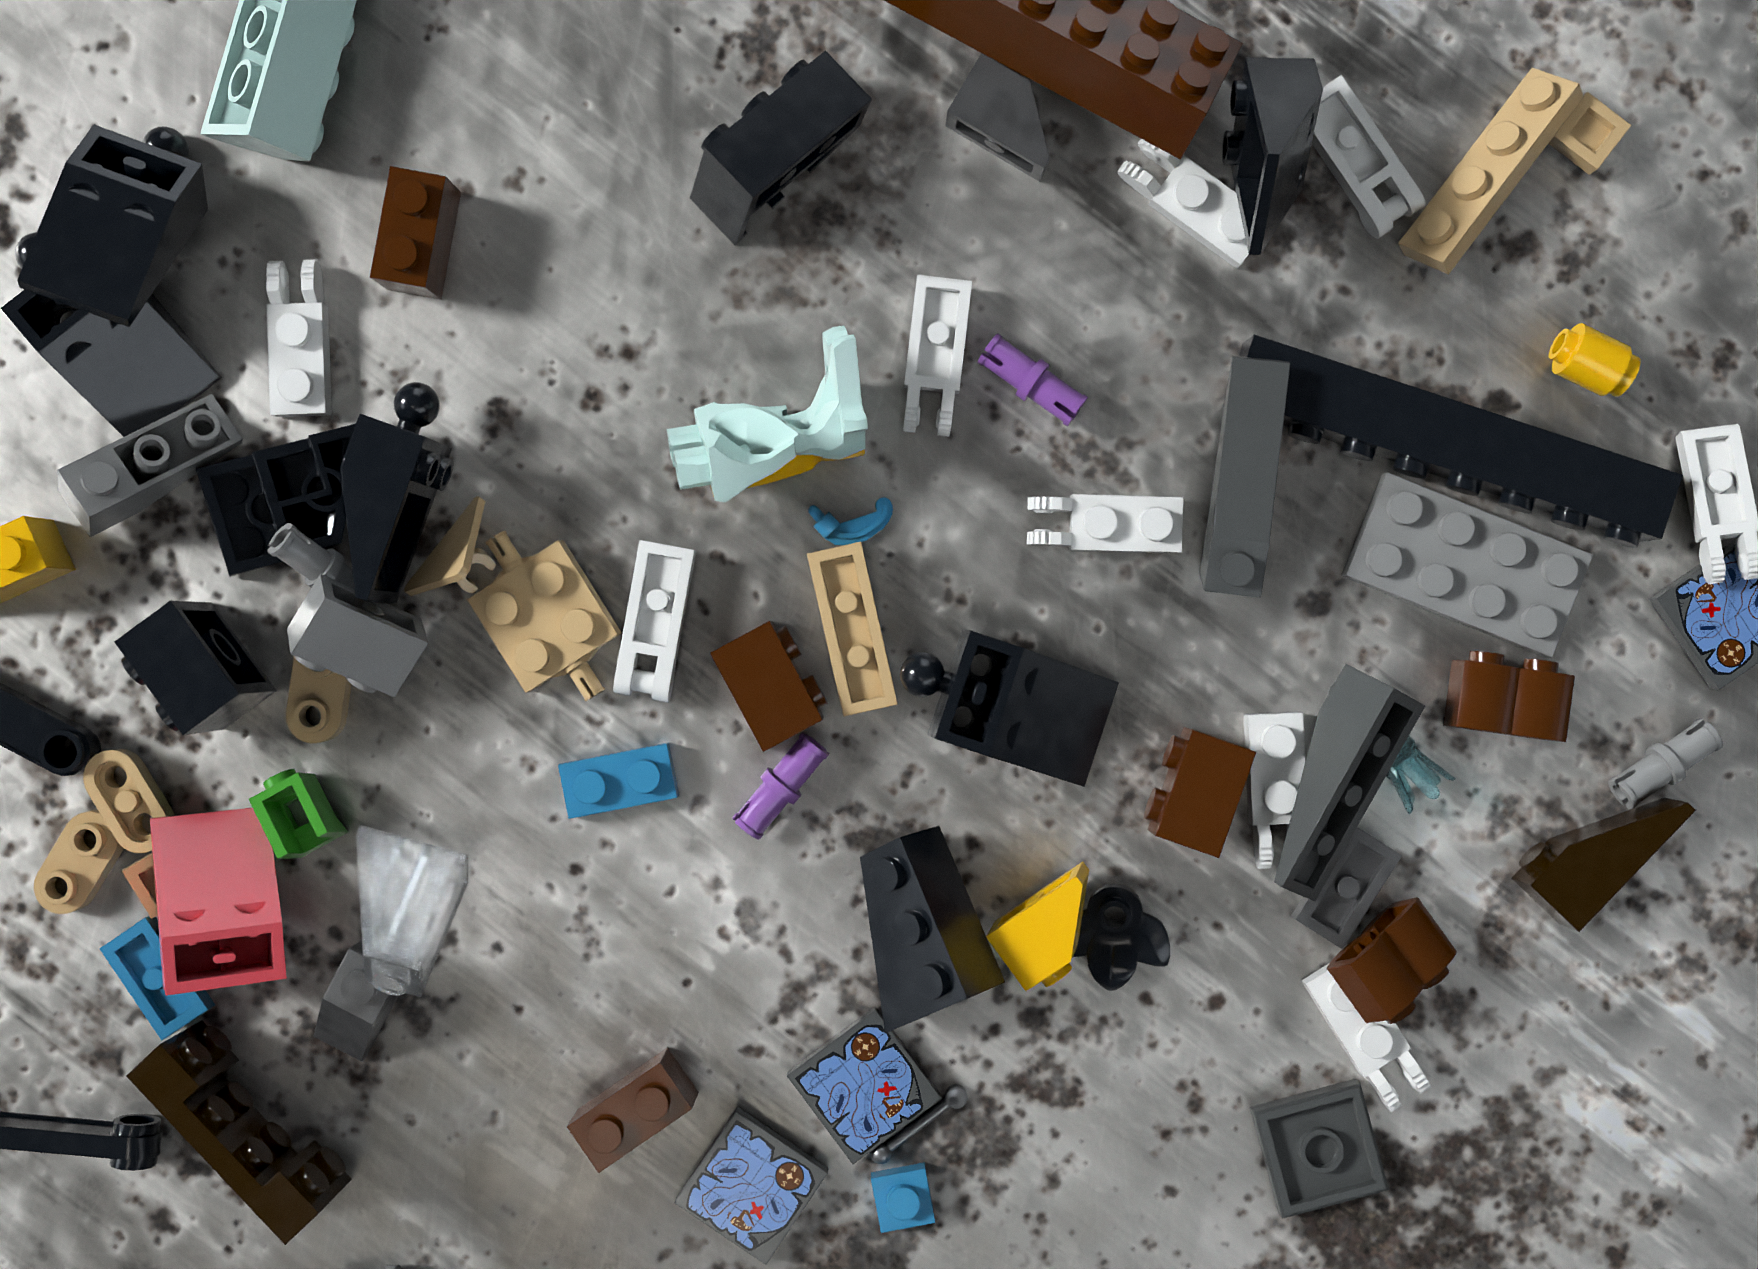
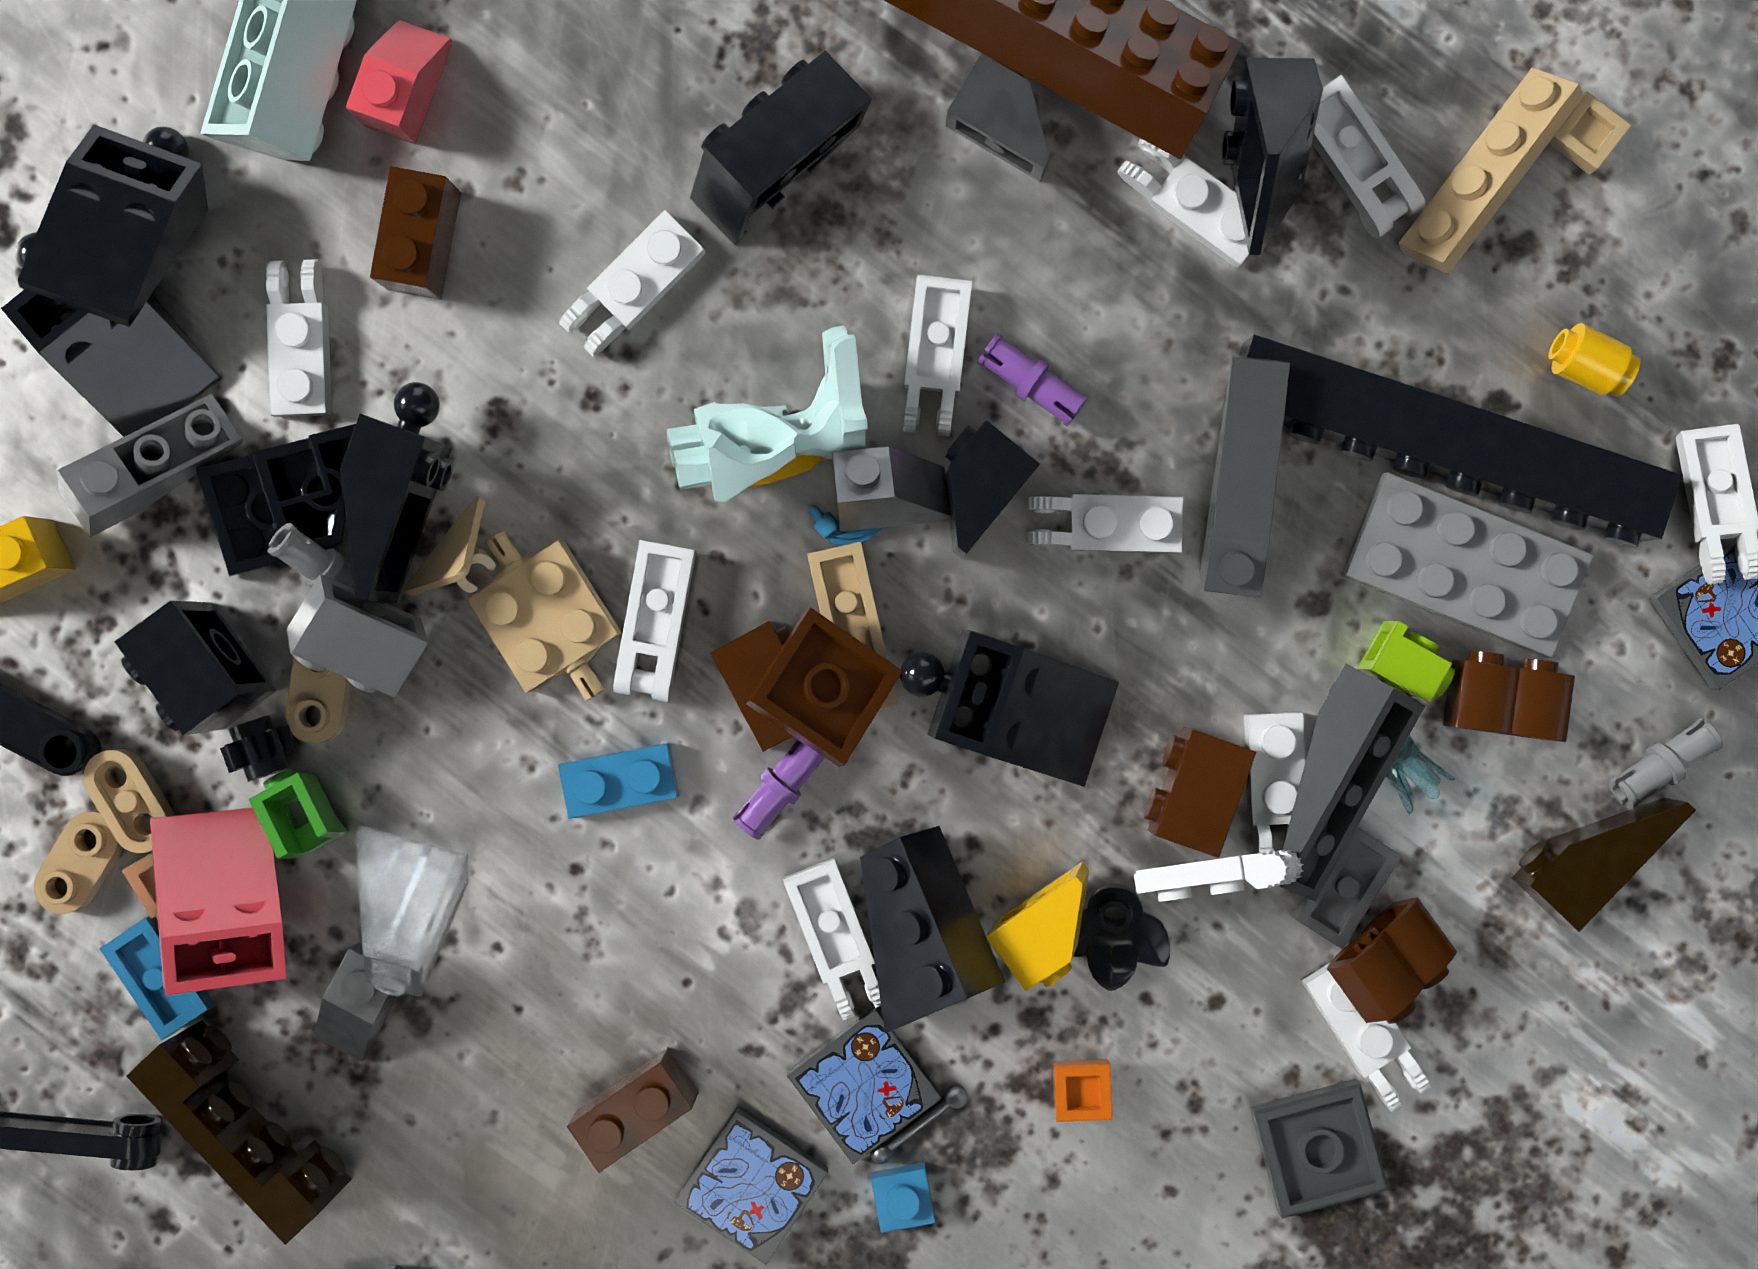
none -> black gear [220,715,297,782]
none -> coral slope [345,20,453,145]
none -> white hinge [559,210,706,357]
none -> reddish brown plate [745,607,902,767]
none -> white hinge [783,857,881,1020]
none -> flat silver slope [832,446,950,532]
none -> black slope [945,420,1040,559]
none -> orange plate [1053,1059,1113,1122]
none -> white hinge [1134,850,1303,902]
none -> lime brick [1357,621,1455,703]

